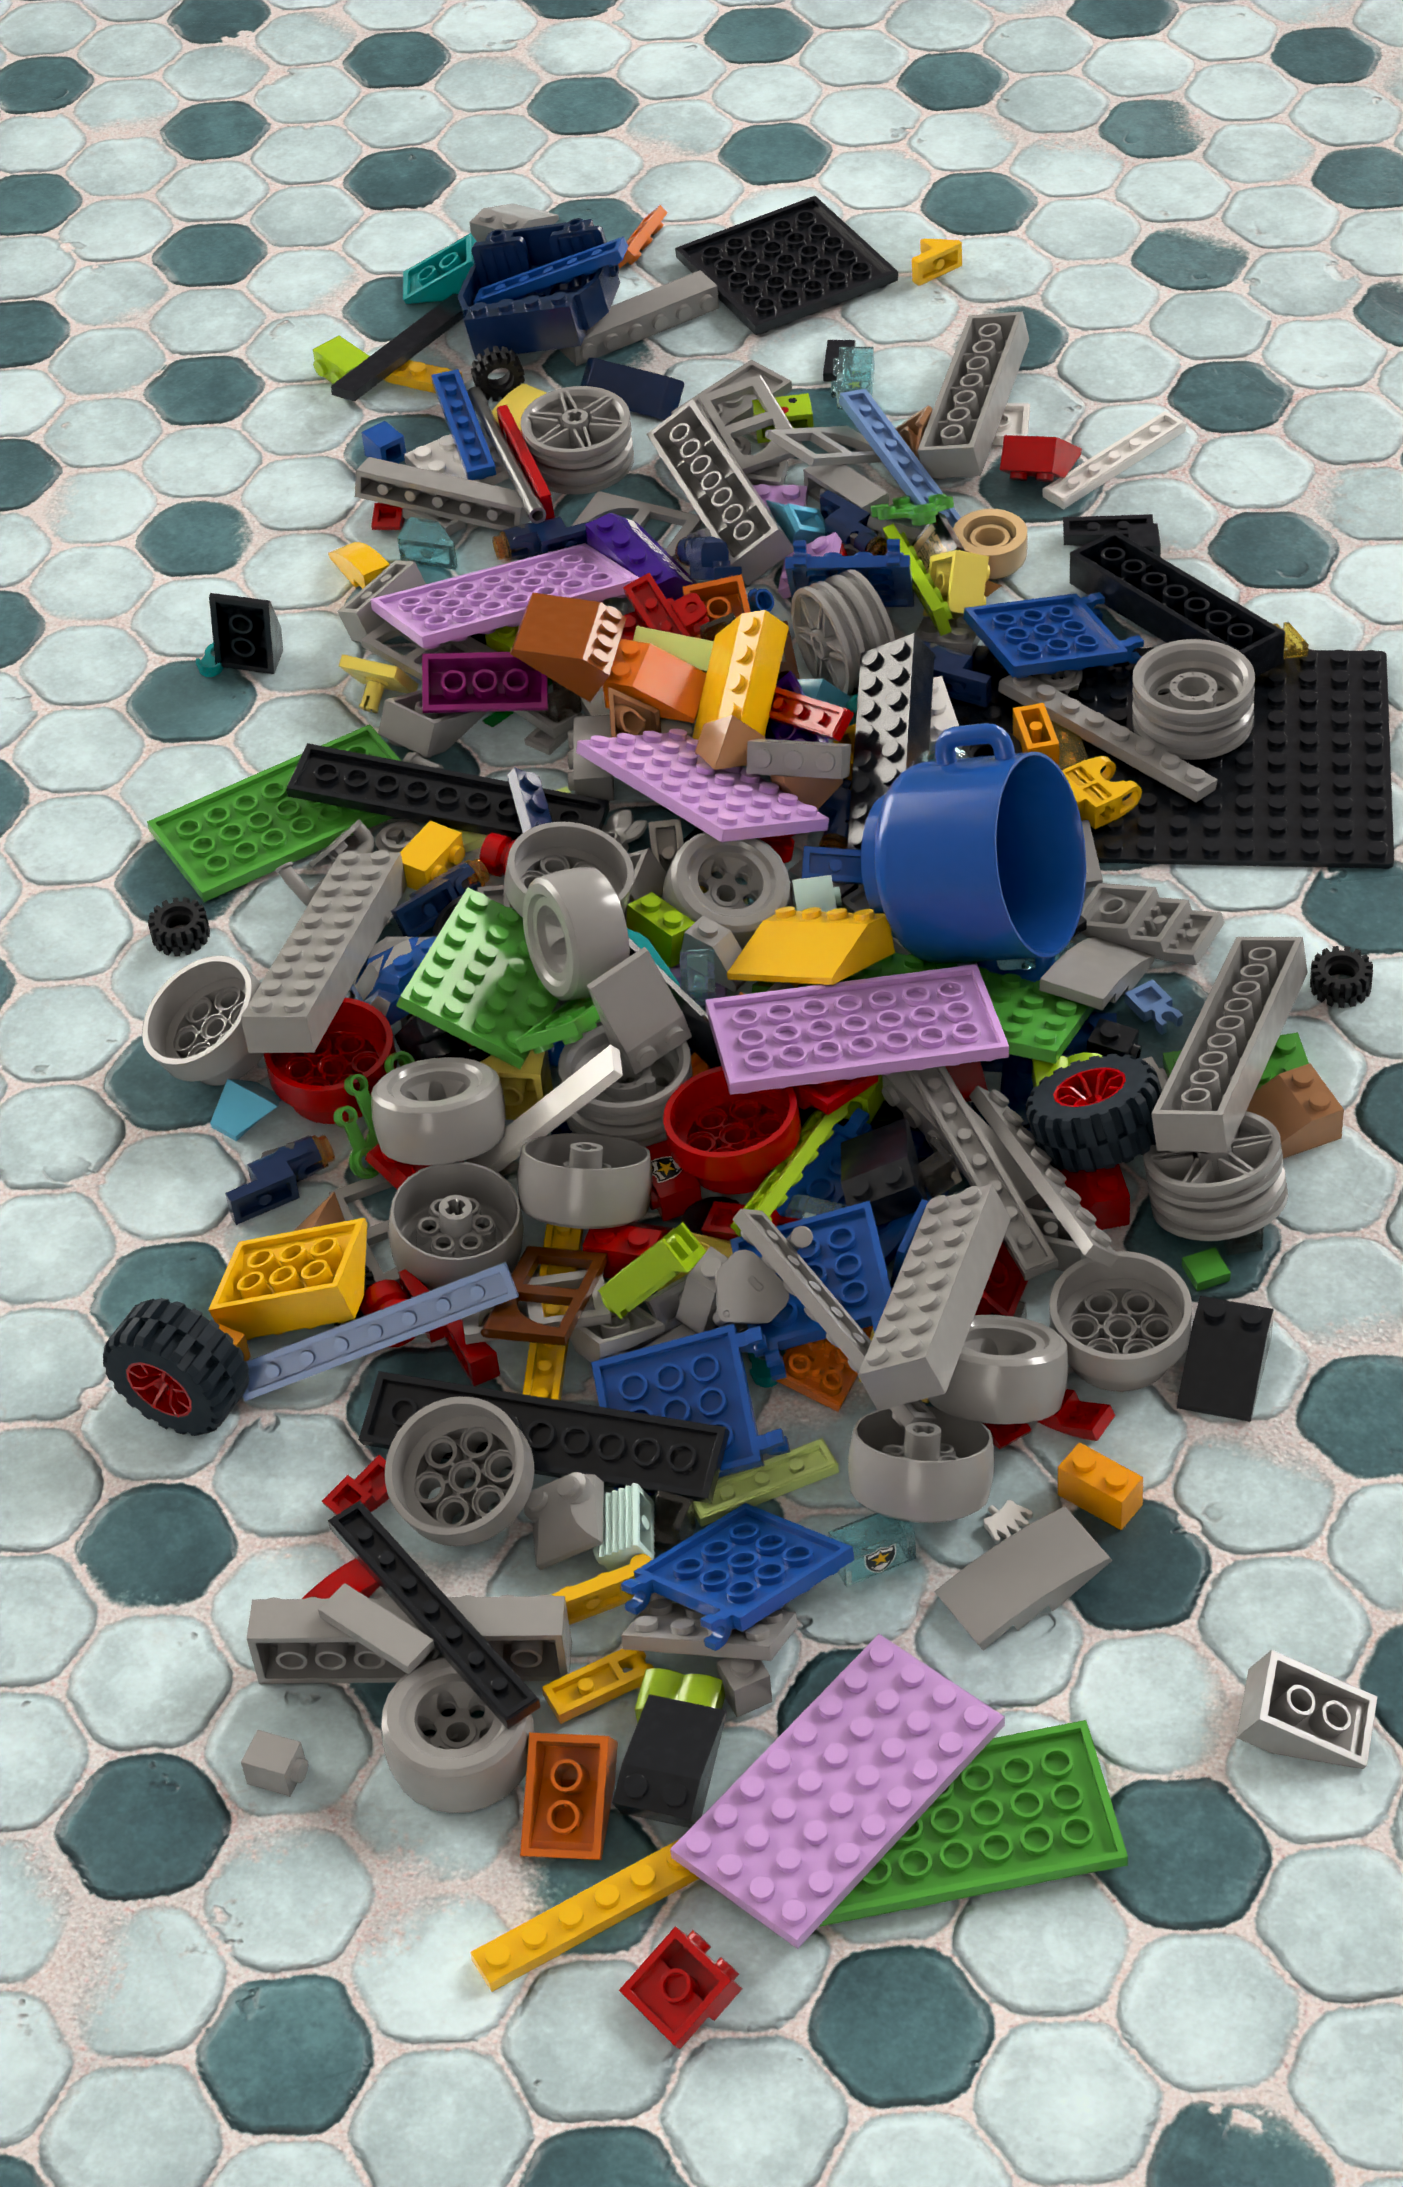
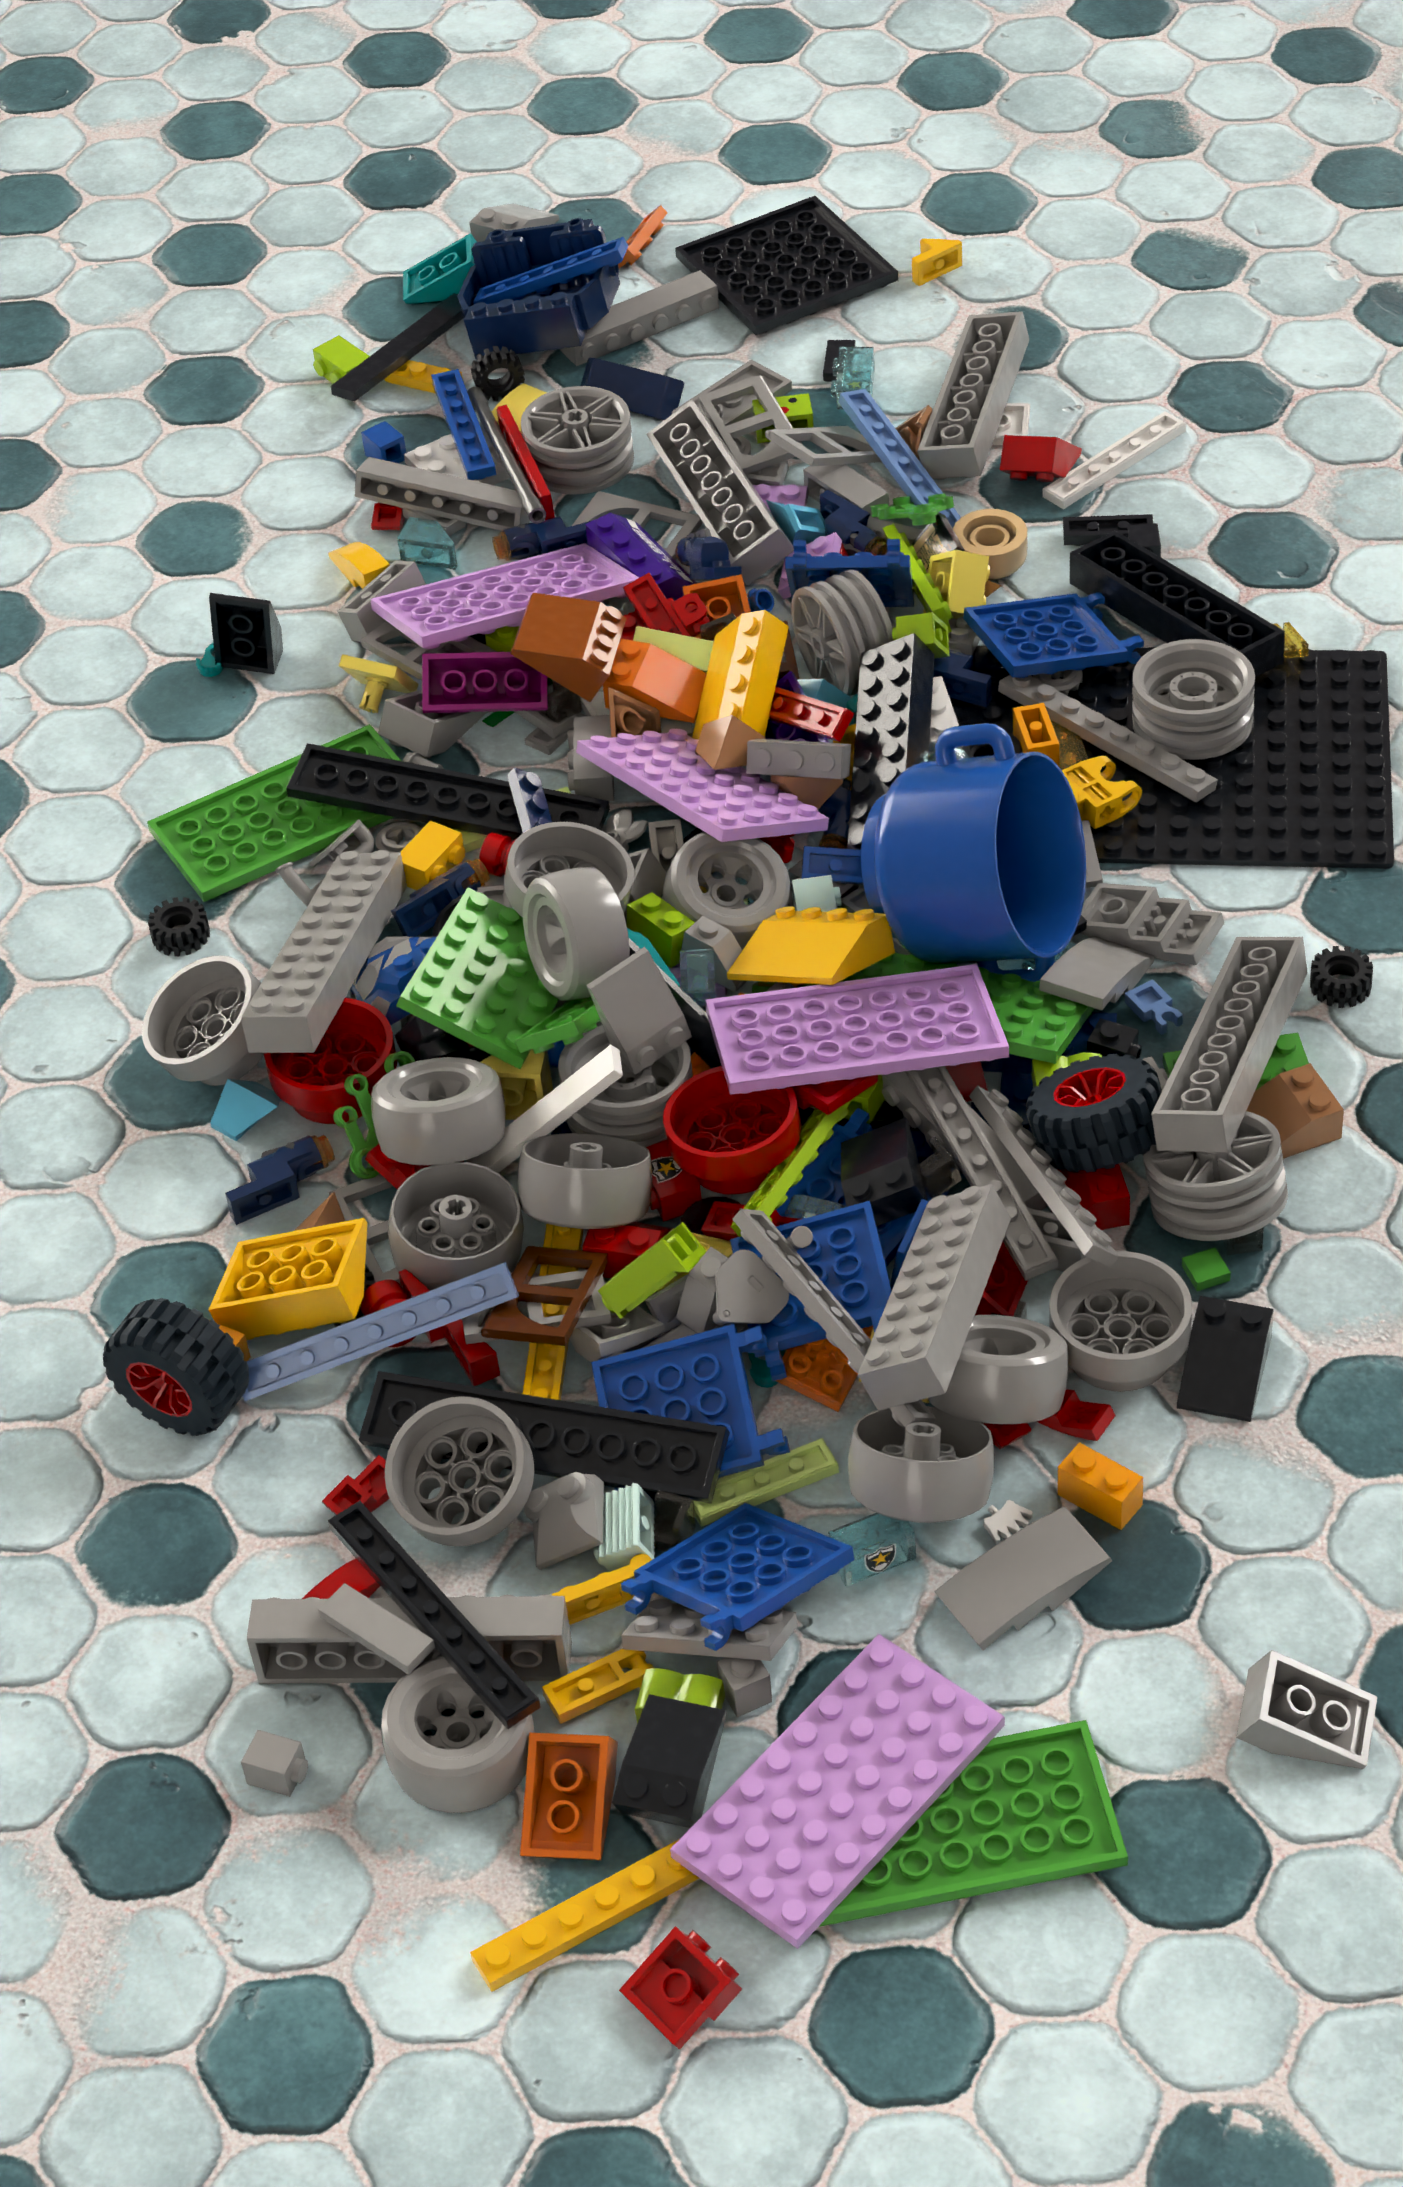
none -> lime brick [892,612,950,659]

